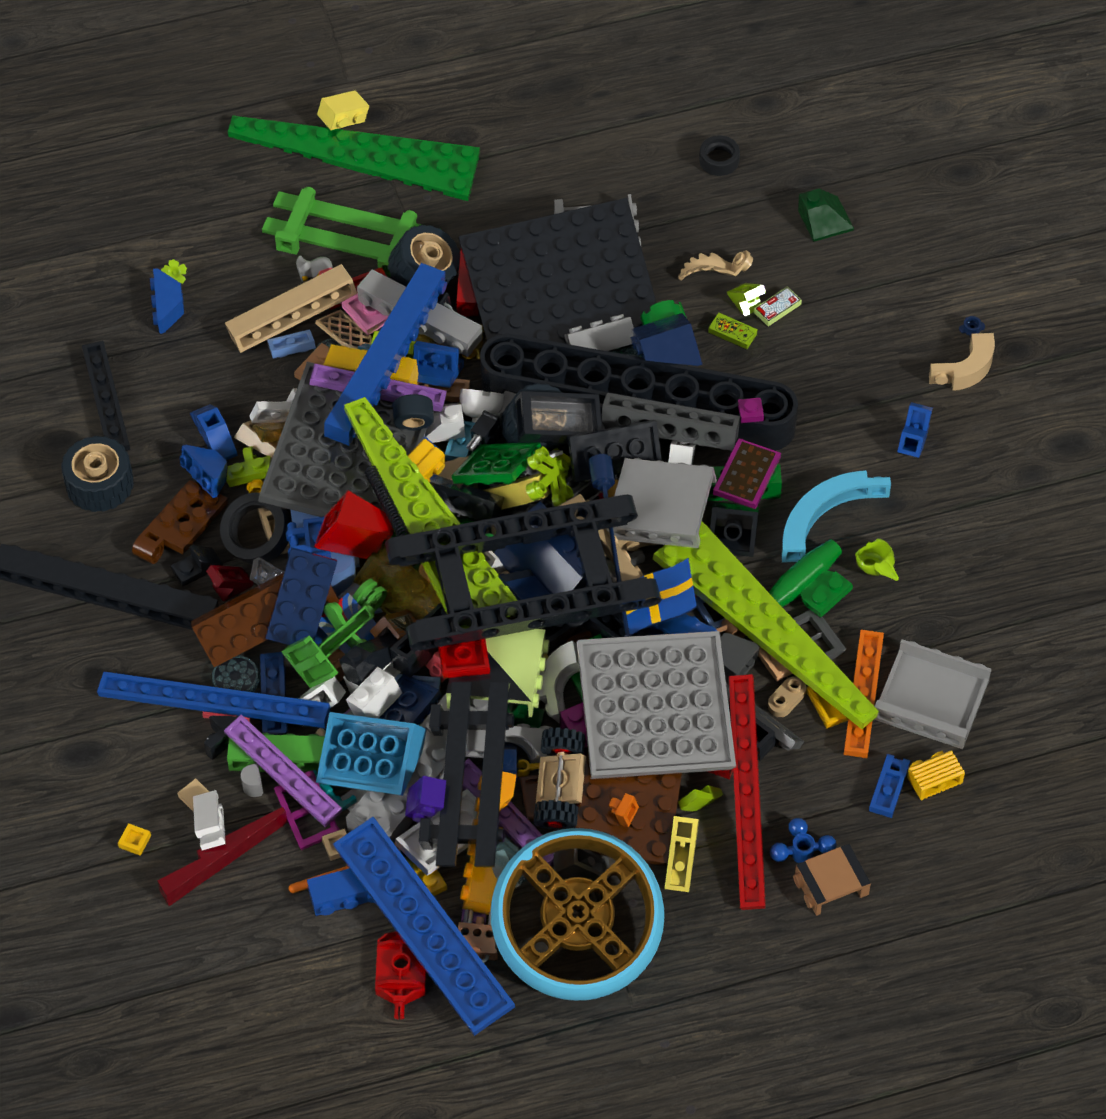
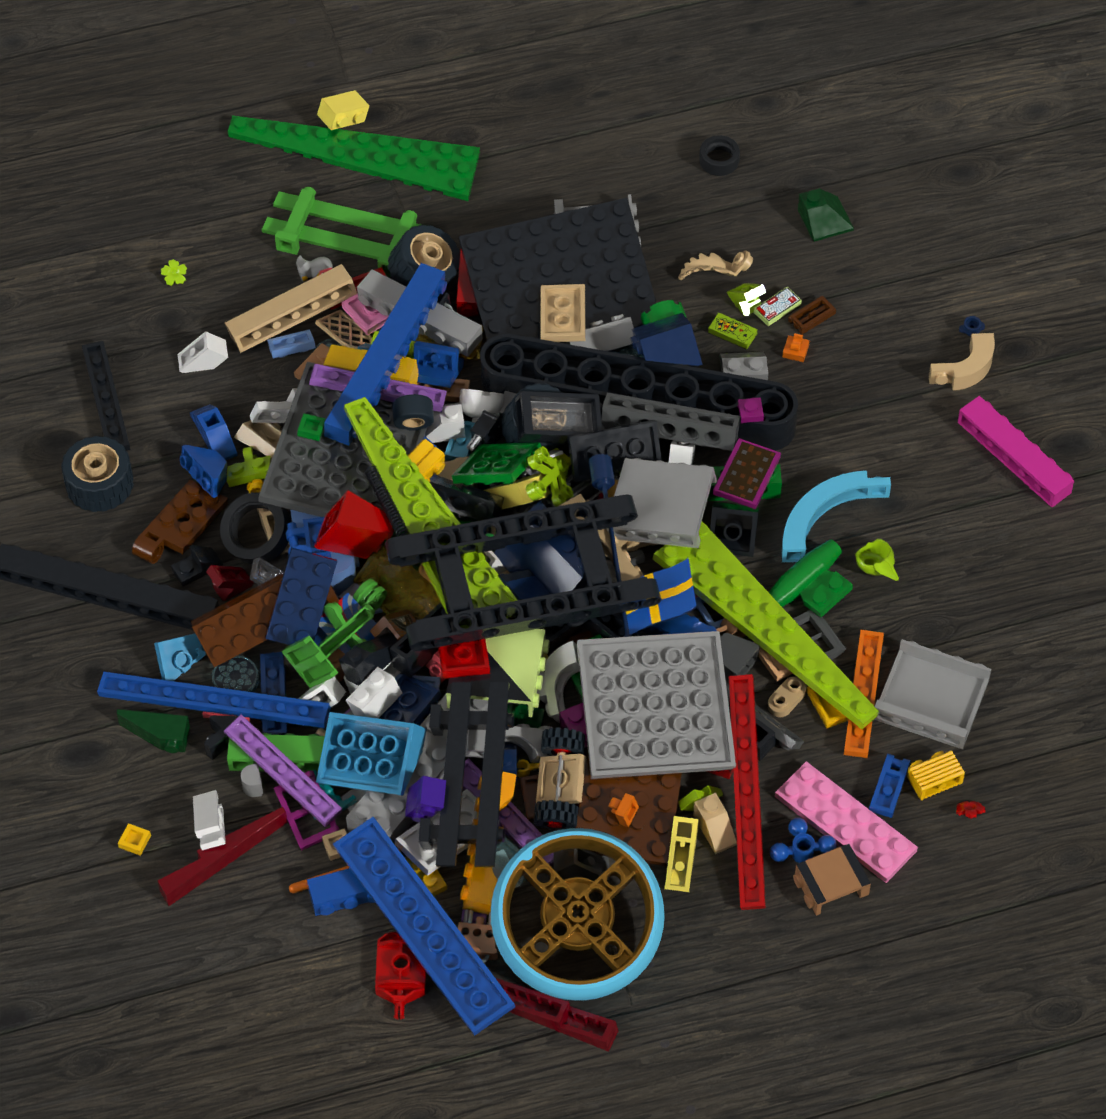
blue slope [150,268,184,334] -> none
tan tile [177,778,209,812] -> none
clear yellow slope [253,422,285,442] -> none
blue brick [897,402,933,458] -> none
none -> dark green slope [117,709,190,753]
none -> dark azure wing [154,633,206,681]
none -> white slope [178,331,228,373]
none -> green plate [297,413,326,441]
none -> dark red slope [496,978,619,1052]
none -> tan plate [541,284,586,342]
none -> tan slope [693,793,737,854]
none -> light grey slope [719,352,768,380]
none -> bright pink plate [775,761,918,883]
none -> orange tile [782,333,810,362]
none -> reddish brown tile [788,295,836,335]
none -> red plant [956,801,985,819]
none -> dark pink brick [958,396,1074,507]

